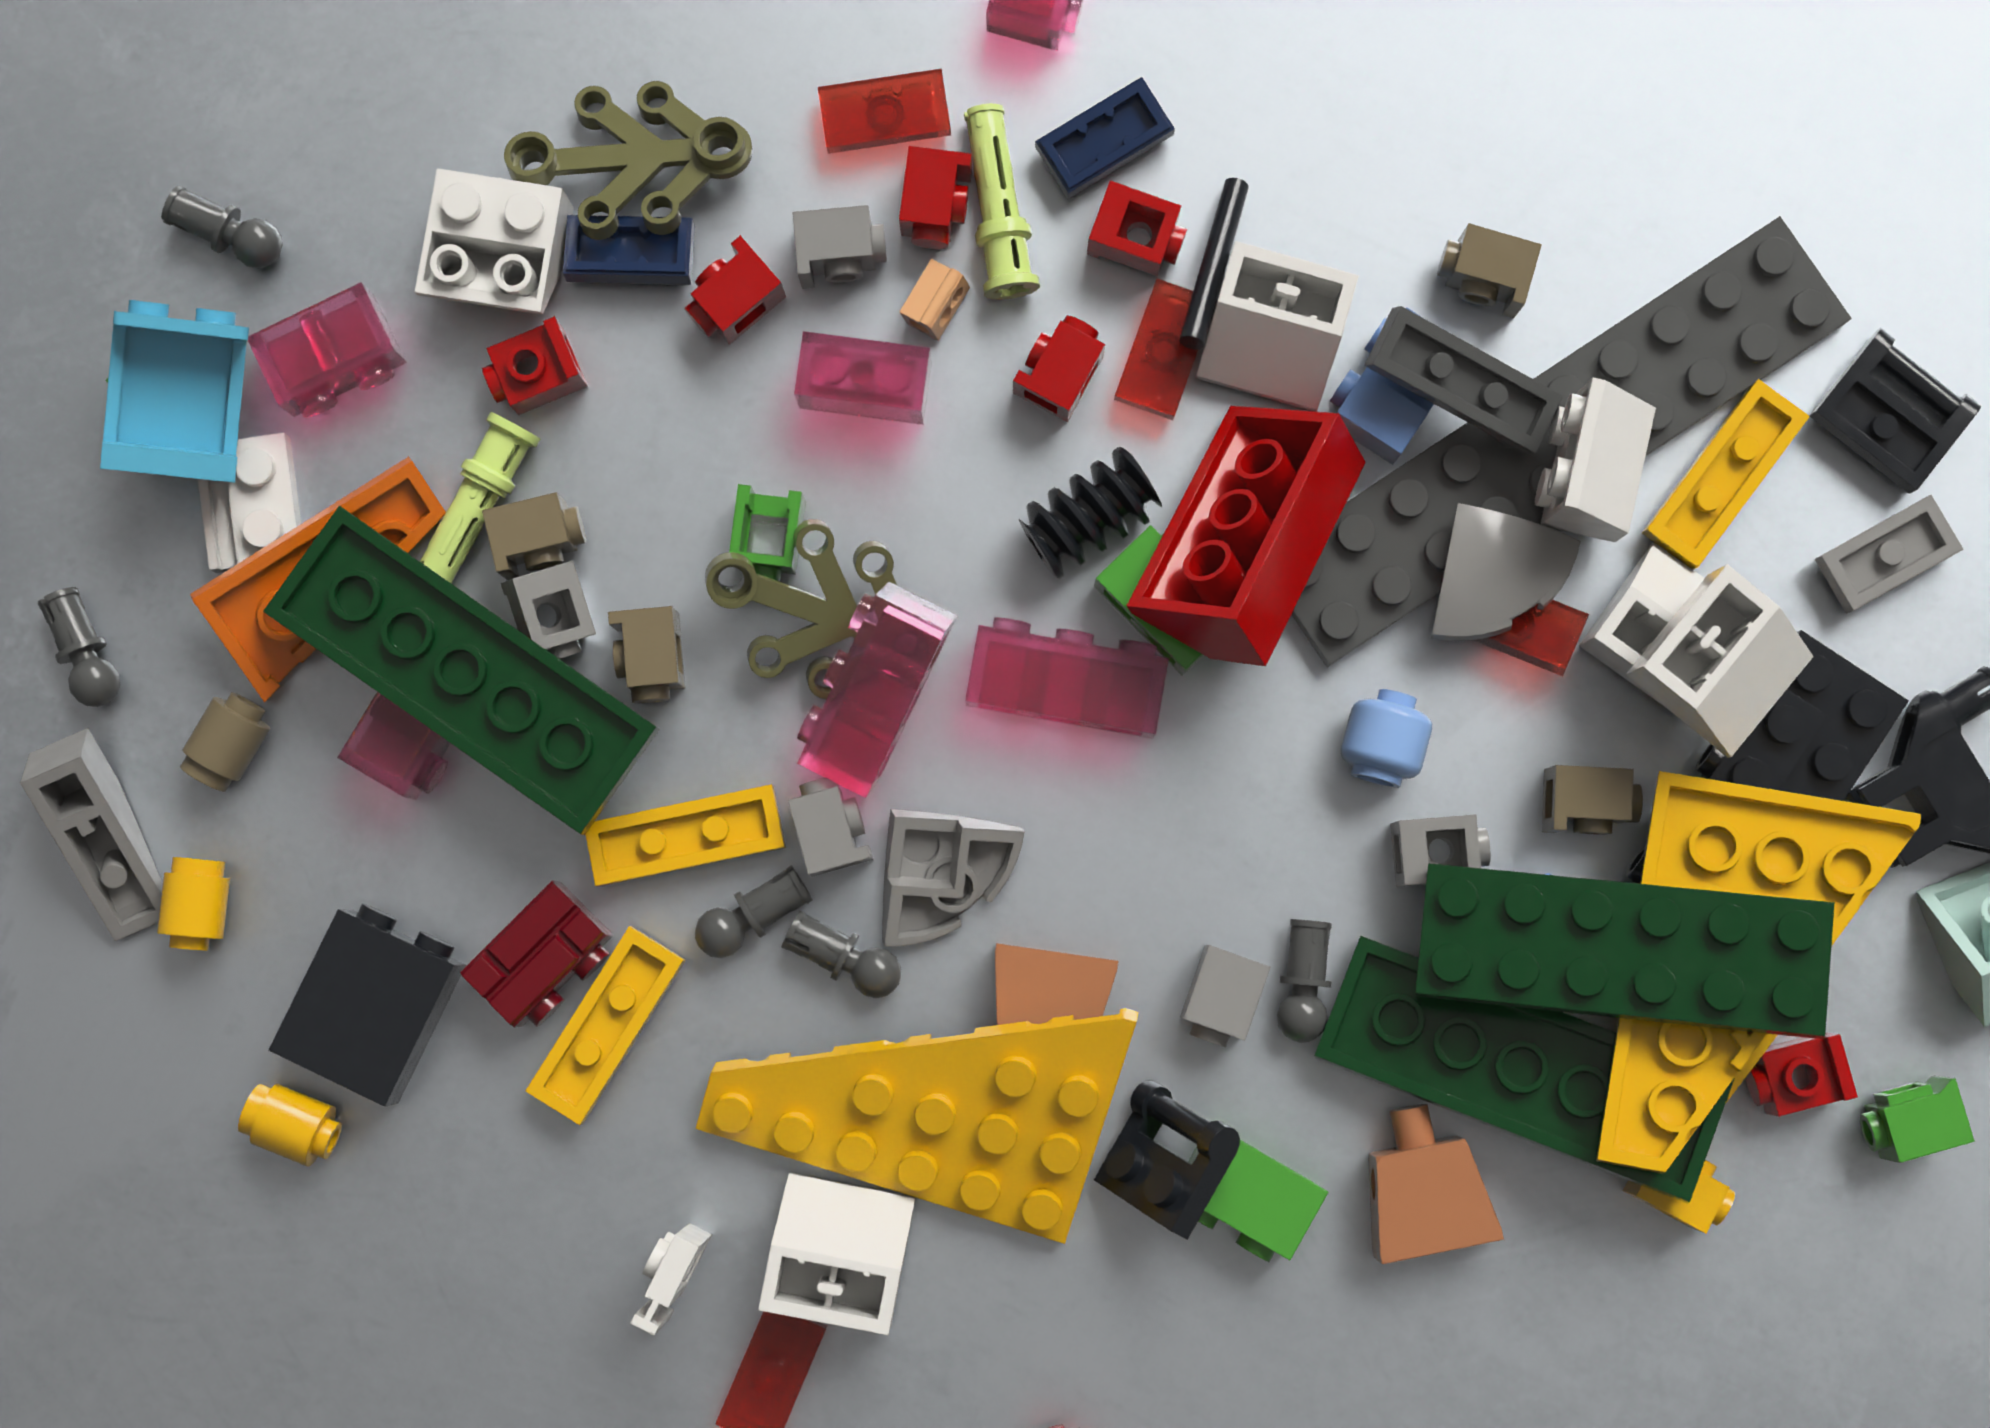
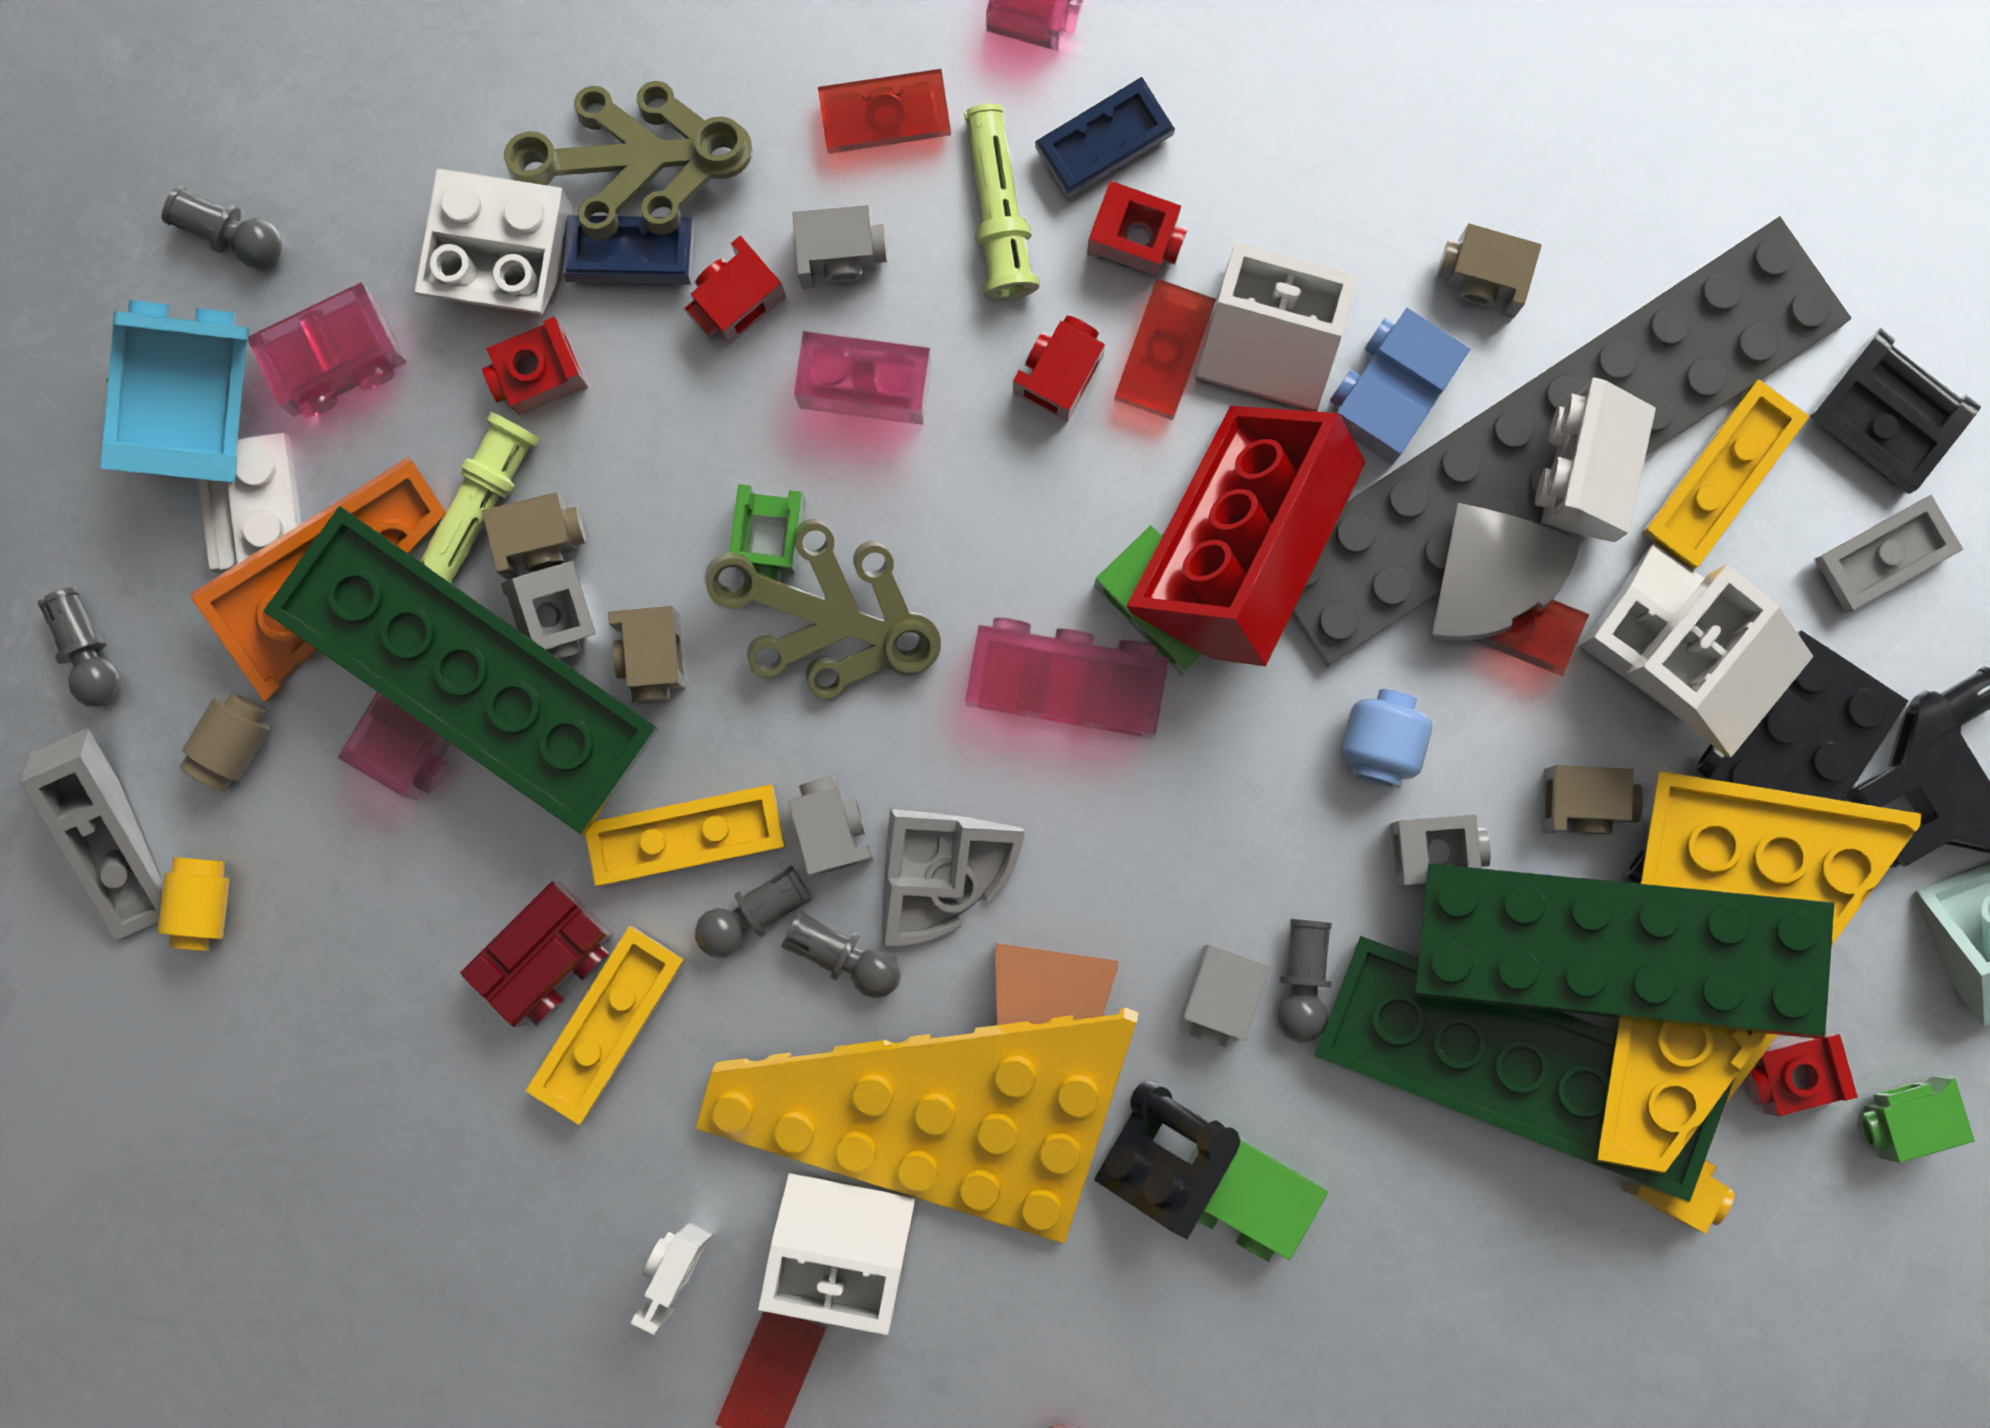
yellow brick [238,1084,342,1167] -> none
black brick [268,903,466,1107] -> none
clear pink brick [797,582,957,798] -> none
red brick [899,146,972,249] -> none
light nougat piece [900,259,970,341] -> none
black piece [1019,447,1162,579] -> none
black bar [1179,177,1249,350] -> none
dark grey plate [1364,306,1563,454] -> none
nougat torso [1368,1104,1504,1264] -> none

